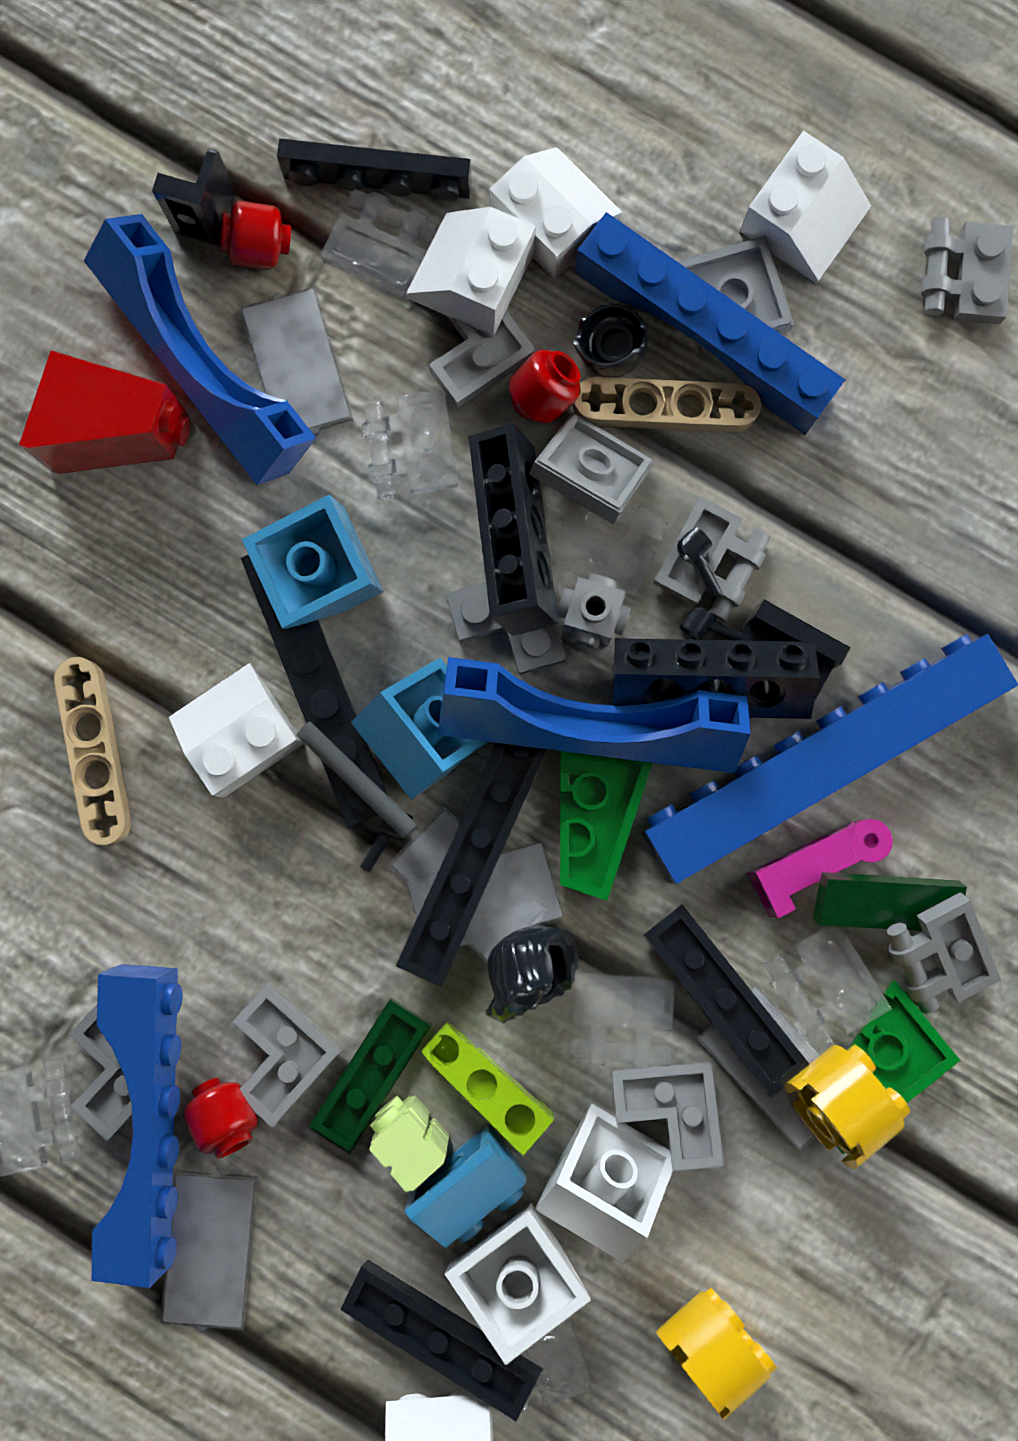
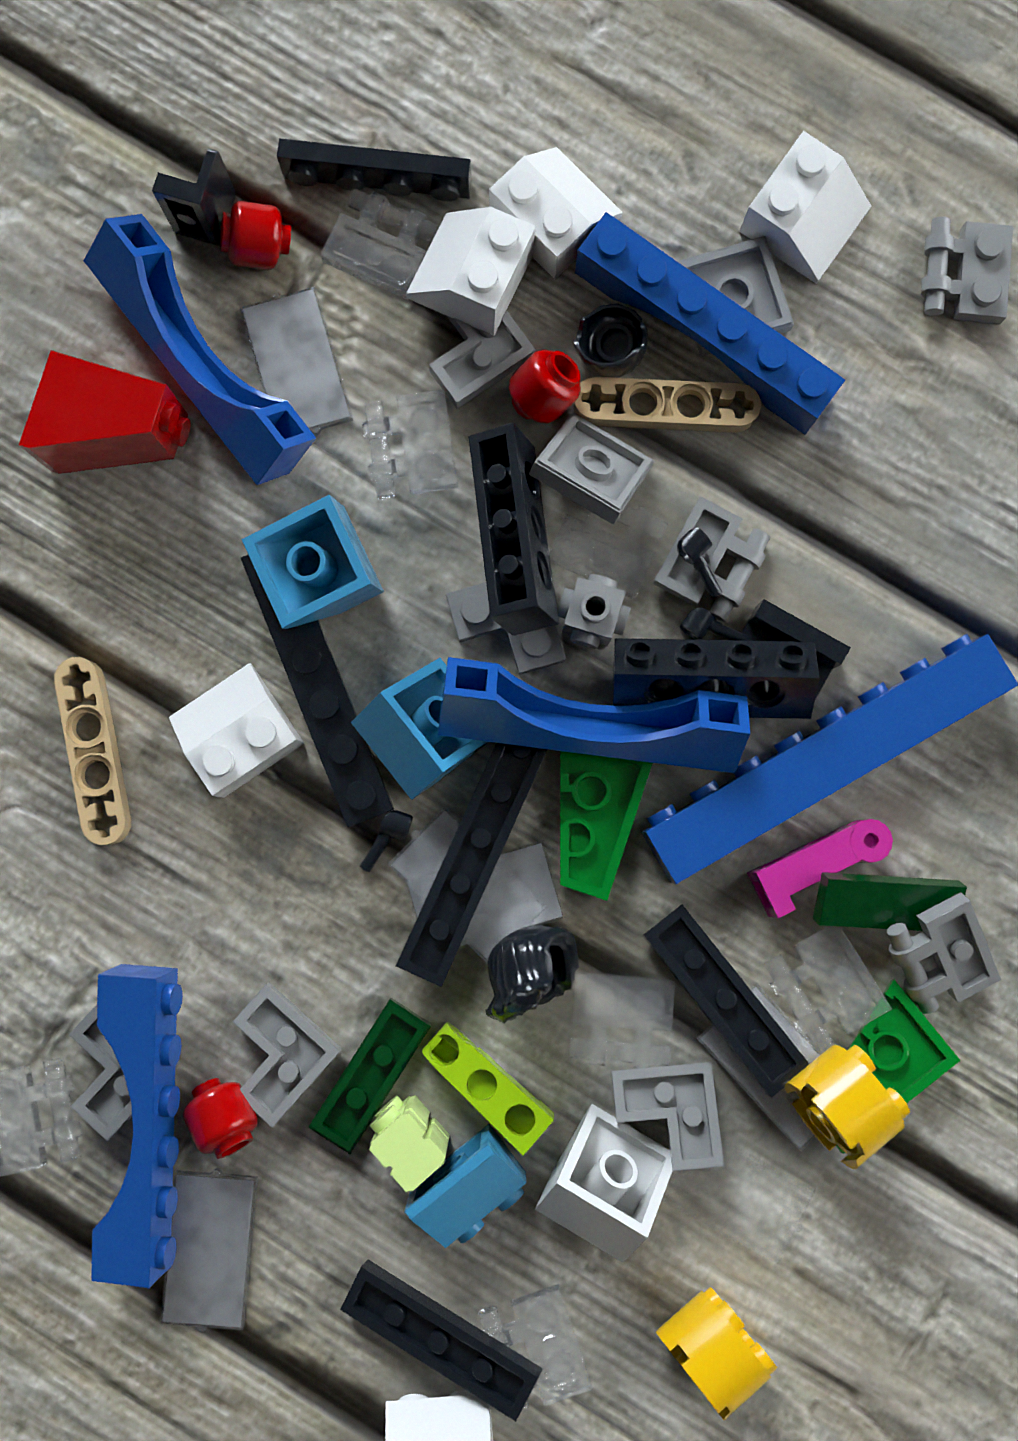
dark grey bar [296,721,417,839] -> none
white slope [445,1201,591,1365] -> none

